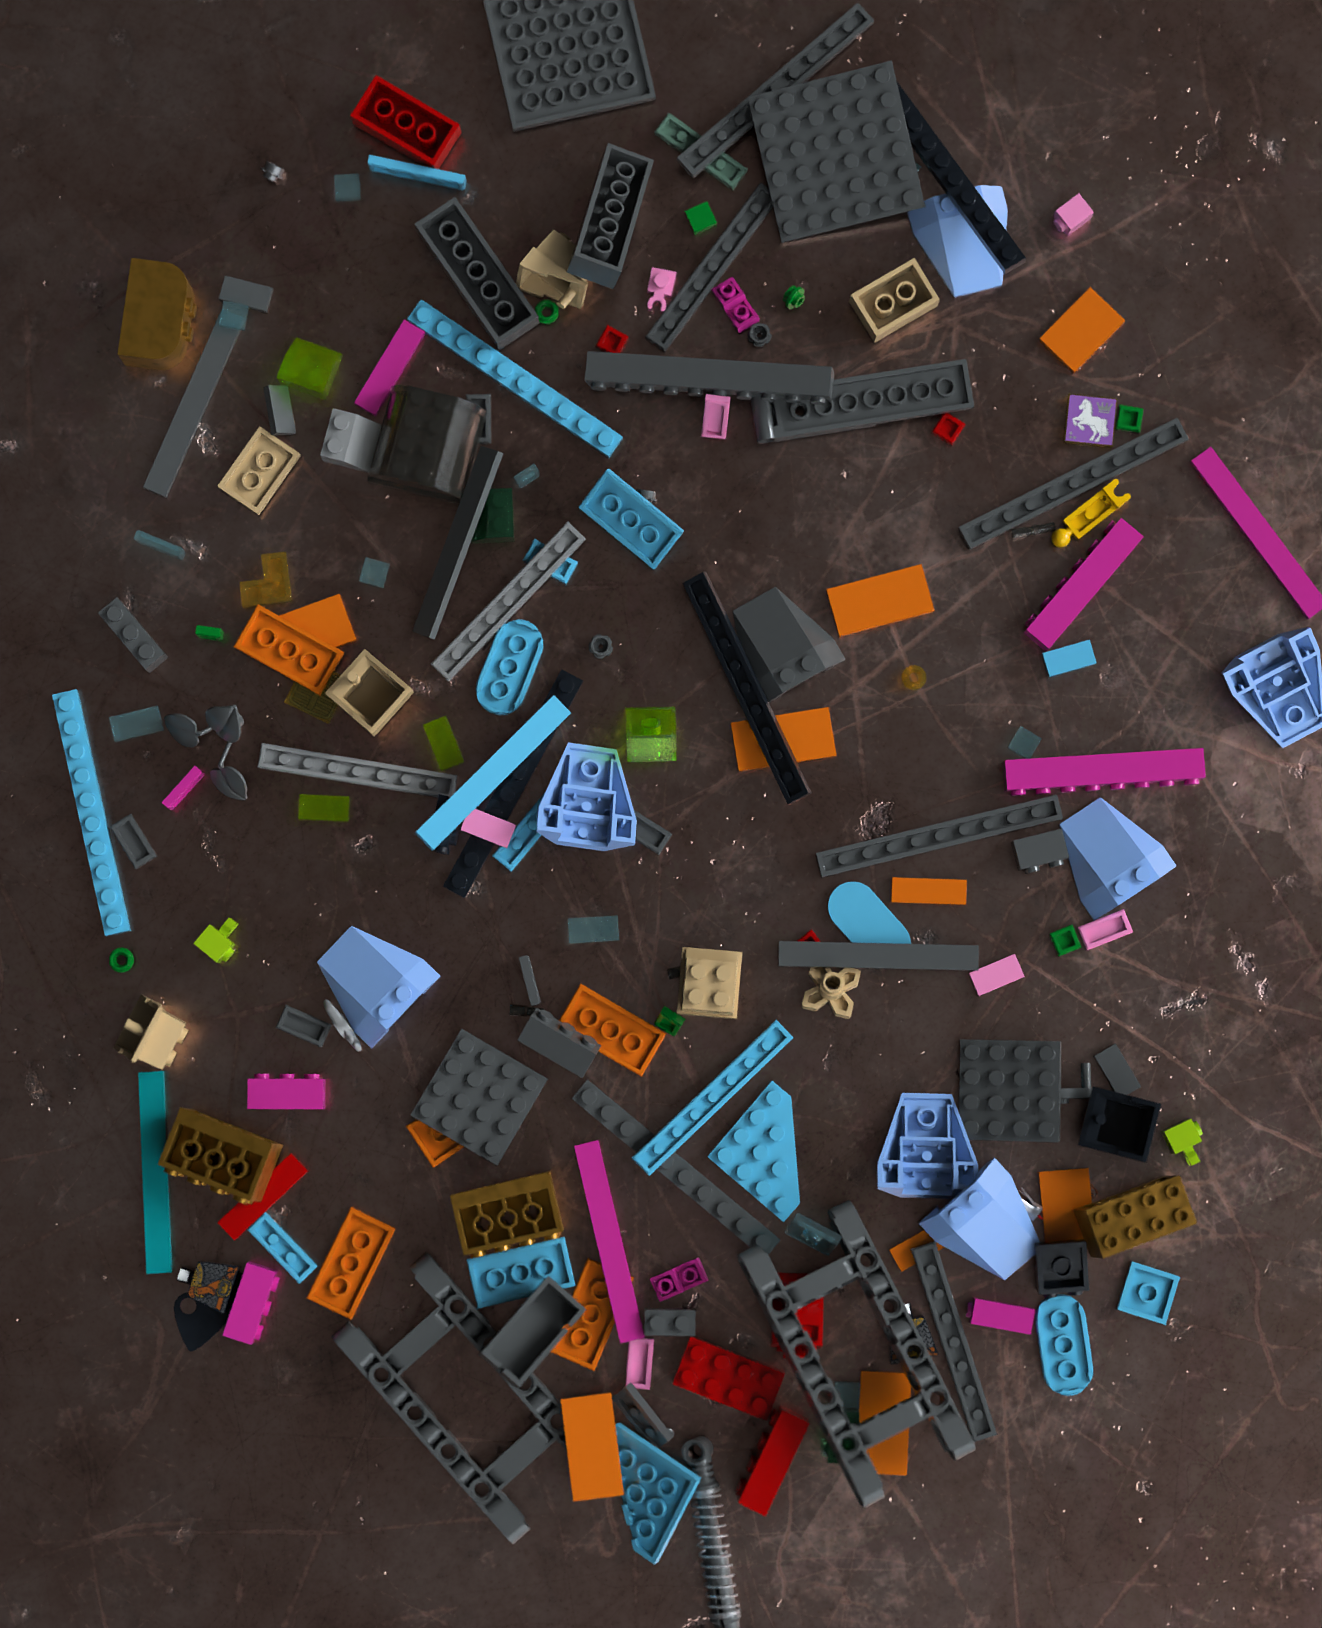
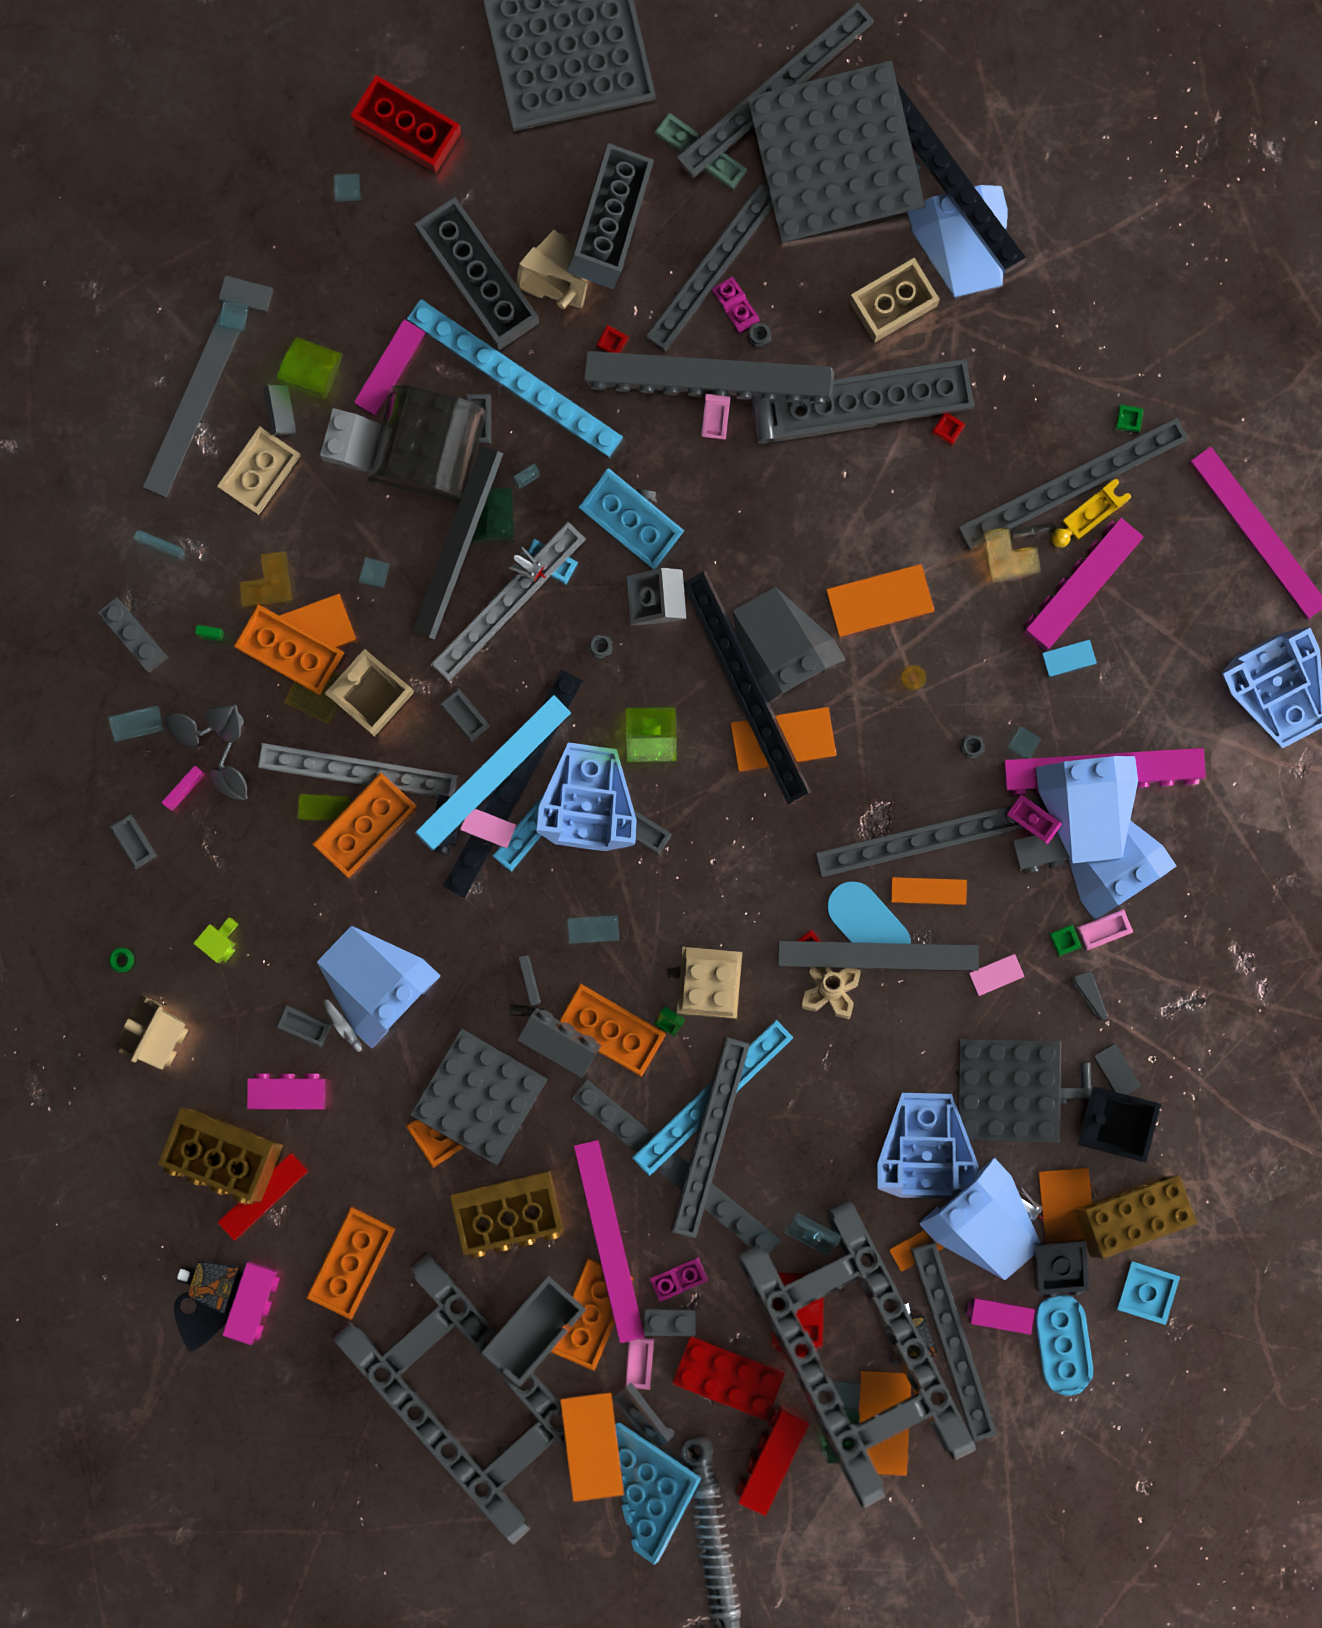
medium azure plate [52,689,131,936] -> none
pearl gold brick [117,258,197,370] -> none
teal tile [138,1071,173,1274] -> none
medium azure tile [247,1212,318,1284] -> none
flat silver plate [261,161,284,182] -> none
medium azure tile [368,155,467,190] -> none
clear neon green tile [423,716,464,771] -> none
medium azure tile [466,1236,576,1309] -> none
medium azure tile [476,619,543,715] -> none
green plate [534,299,559,324] -> none
bright pink plate [647,267,676,313] -> none
green tile [685,201,717,235] -> none
medium azure plate [707,1081,800,1222] -> none
green plate [783,285,805,310] -> none
orange tile [1039,287,1126,374] -> none
bright pink brick [1053,194,1094,236] -> none
tile [1063,394,1117,448] -> none
lime brick [1160,1118,1203,1166] -> none
none -> orange tile [312,772,417,878]
none -> dark grey tile [440,688,490,743]
none -> flat silver piece [508,547,546,581]
none -> light grey slope [627,568,686,625]
none -> dark grey tile [670,1037,750,1239]
none -> dark grey plate [960,734,985,759]
none -> clear yellow plate [983,527,1041,582]
none -> dark pink plate [1007,794,1062,844]
none -> light blue wedge [1035,756,1138,864]
none -> dark grey slope [1070,971,1108,1020]

